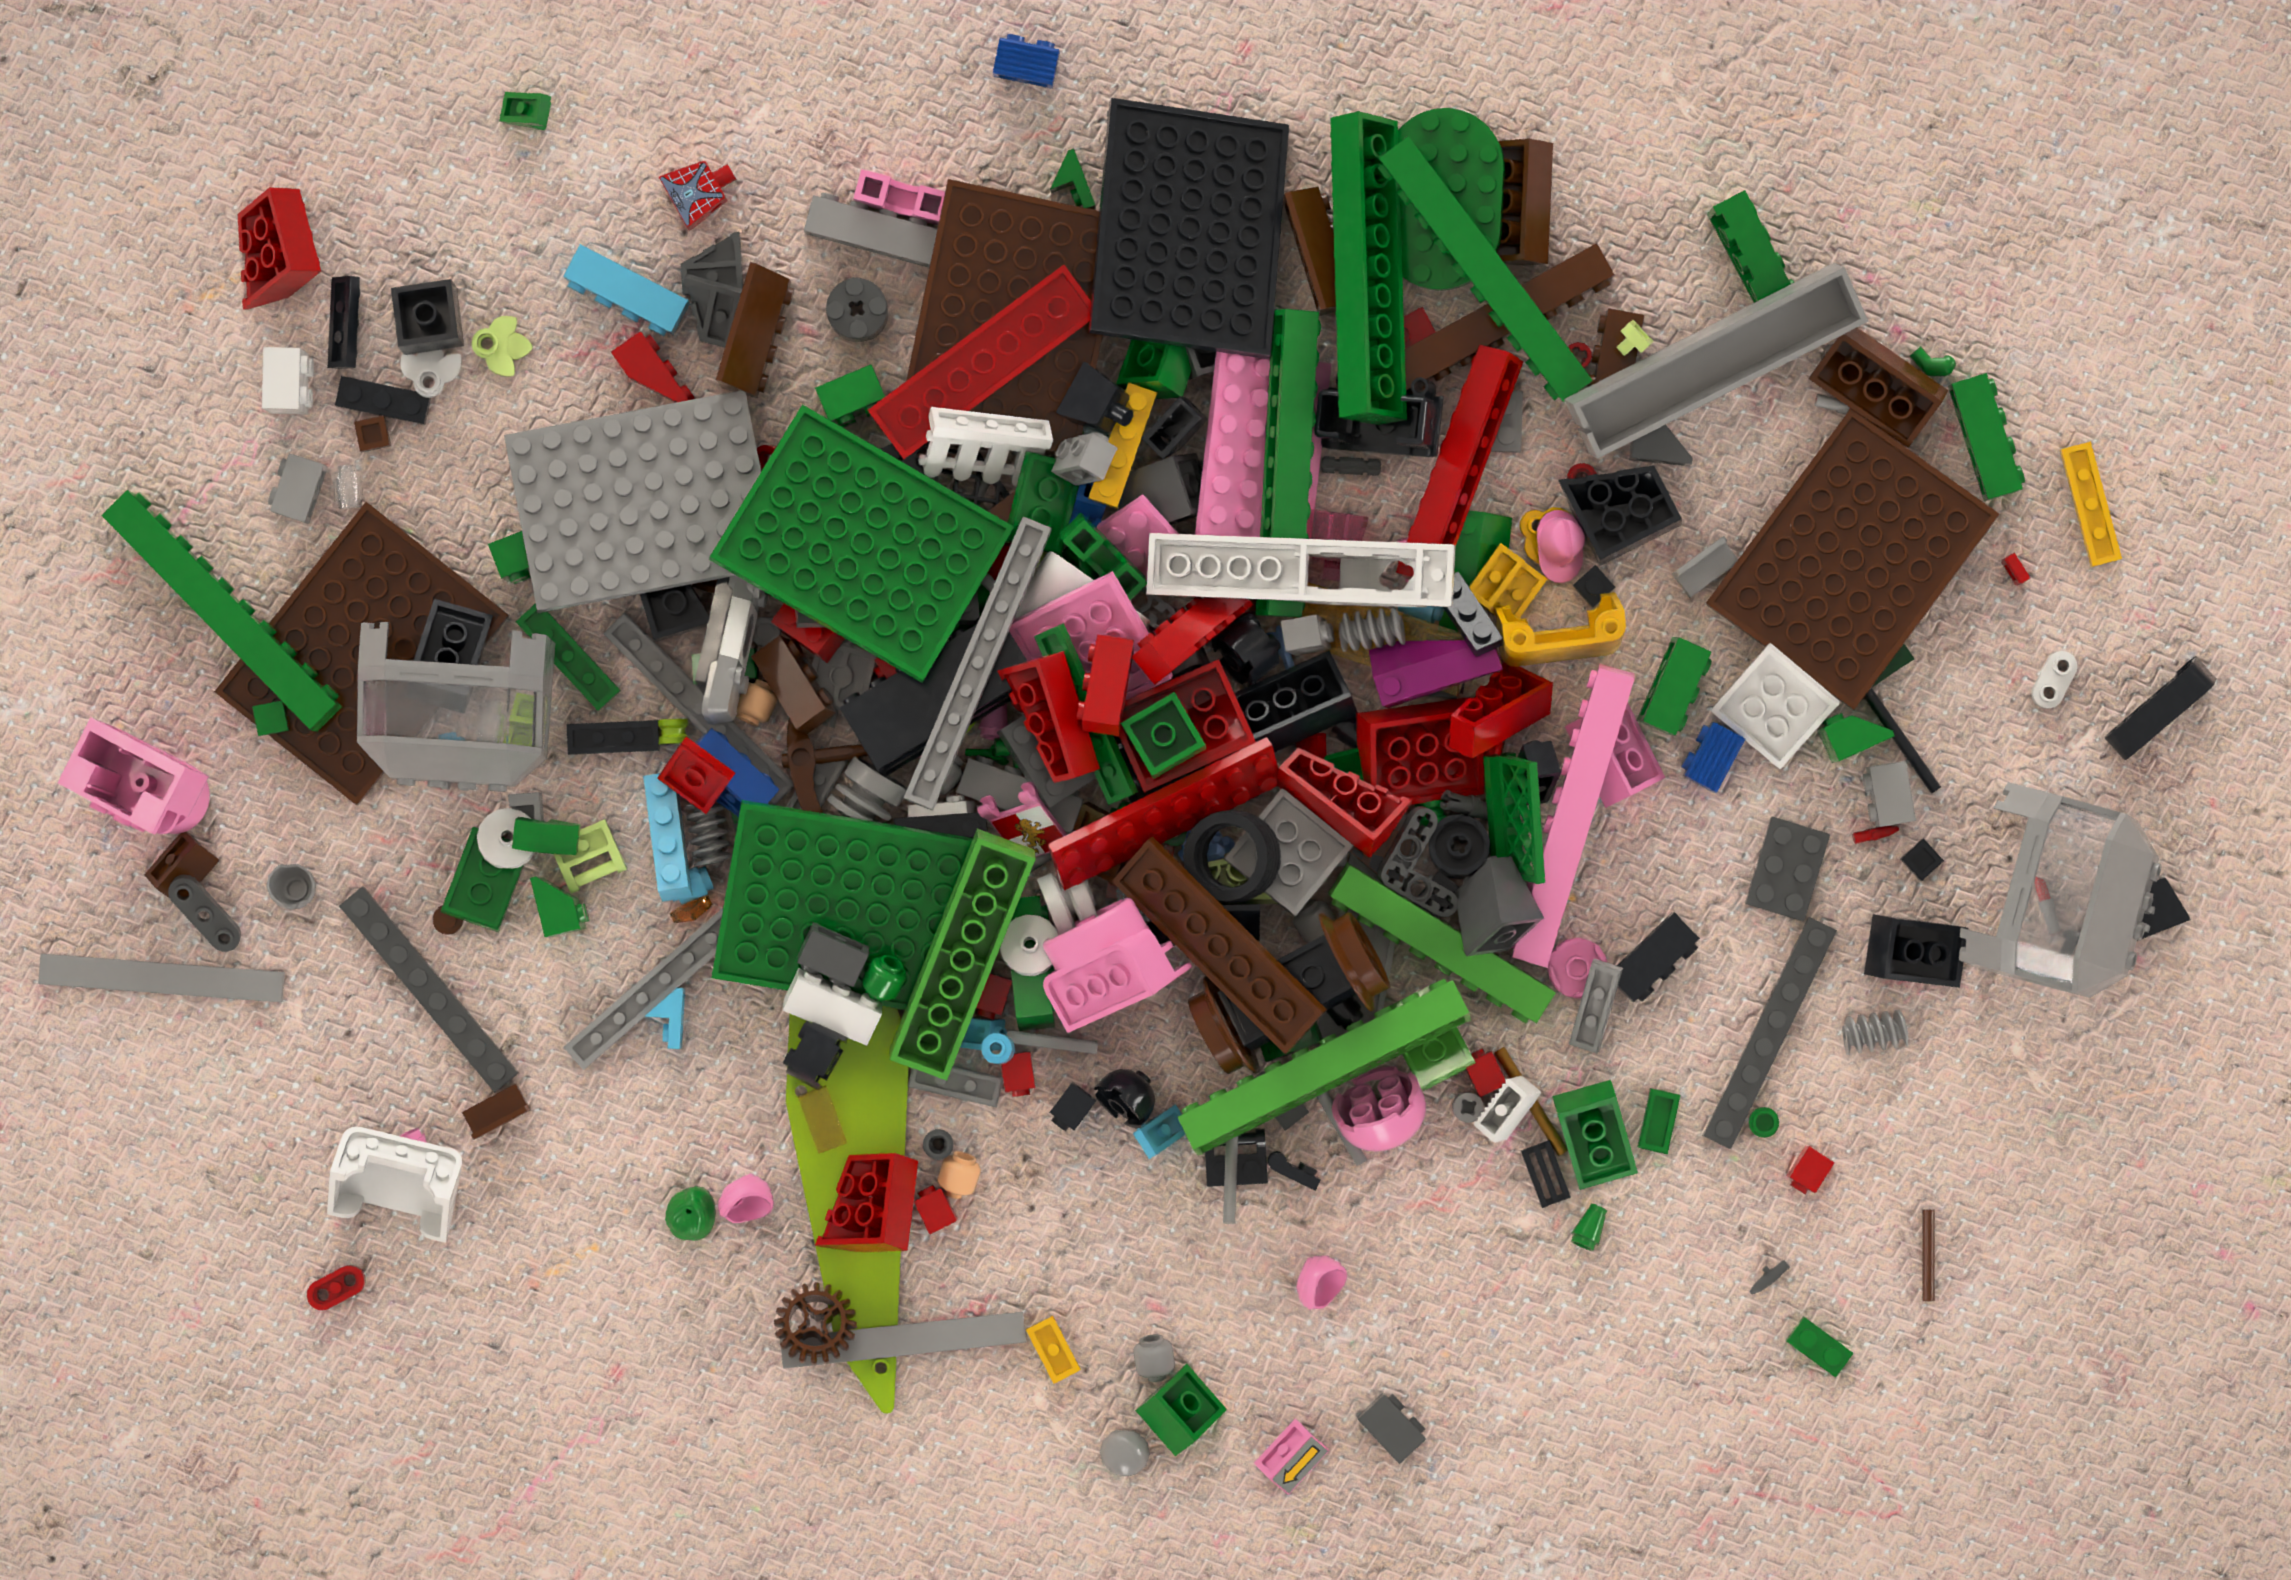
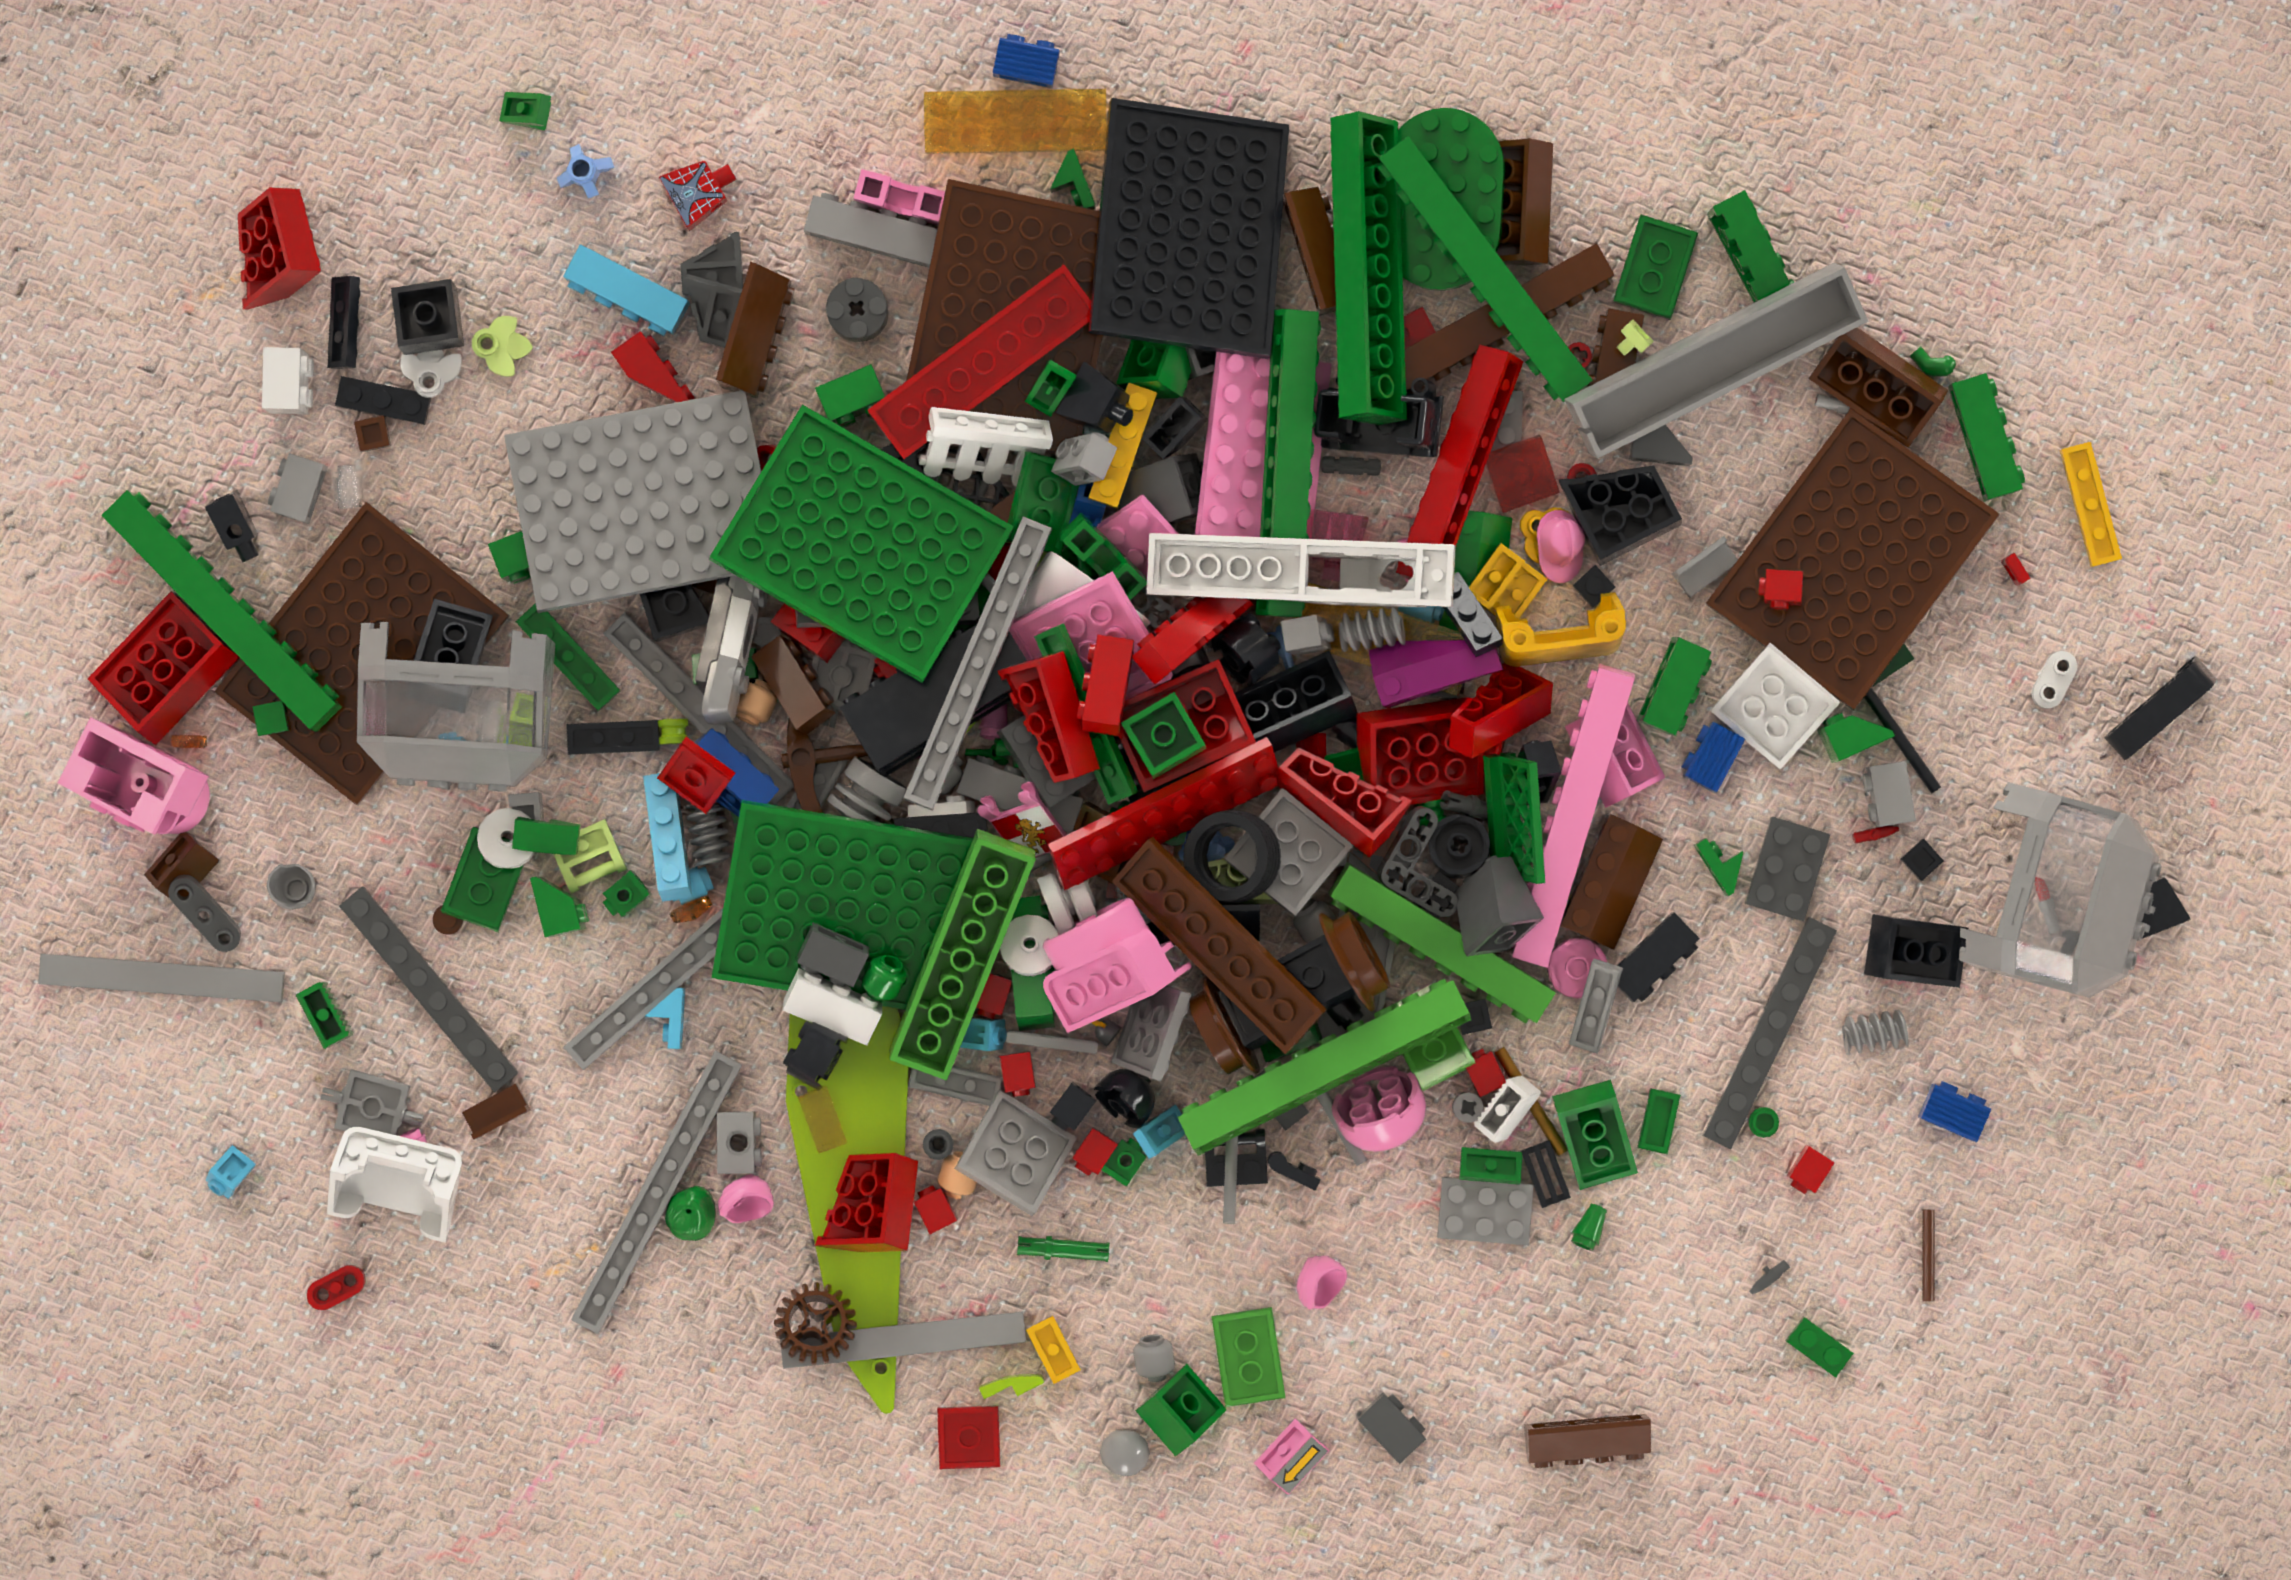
medium azure brick [981,1033,1015,1064] -> none
none -> red slope [88,591,240,745]
none -> clear orange tile [171,735,207,748]
none -> black torso [205,490,259,563]
none -> medium azure bracket [206,1145,256,1199]
none -> green brick [296,982,354,1049]
none -> light grey plate [320,1069,424,1136]
none -> light blue rock [557,144,615,199]
none -> light grey plate [571,1050,743,1334]
none -> green brick [603,870,652,917]
none -> light grey brick [717,1111,762,1174]
none -> clear yellow plate [924,89,1107,154]
none -> red tile [937,1405,1001,1469]
none -> light grey plate [954,1090,1077,1216]
none -> lime slope [979,1374,1045,1399]
none -> green pin [1017,1236,1110,1262]
none -> green slope [1024,360,1077,417]
none -> red brick [1073,1127,1118,1176]
none -> dark grey hinge [1092,1020,1121,1047]
none -> green brick [1101,1137,1147,1187]
none -> light grey plate [1111,985,1191,1082]
none -> bright green tile [1212,1307,1286,1407]
none -> light grey plate [1437,1177,1534,1246]
none -> green plate [1459,1147,1523,1185]
none -> black plate [1460,998,1492,1035]
none -> clear red plate [1486,434,1560,513]
none -> reddish brown slope [1524,1414,1651,1468]
none -> reddish brown slope [1560,814,1663,950]
none -> green tile [1613,214,1699,320]
none -> green slope [1693,838,1743,896]
none -> red brick [1759,569,1803,610]
none -> blue brick [1918,1081,1991,1142]

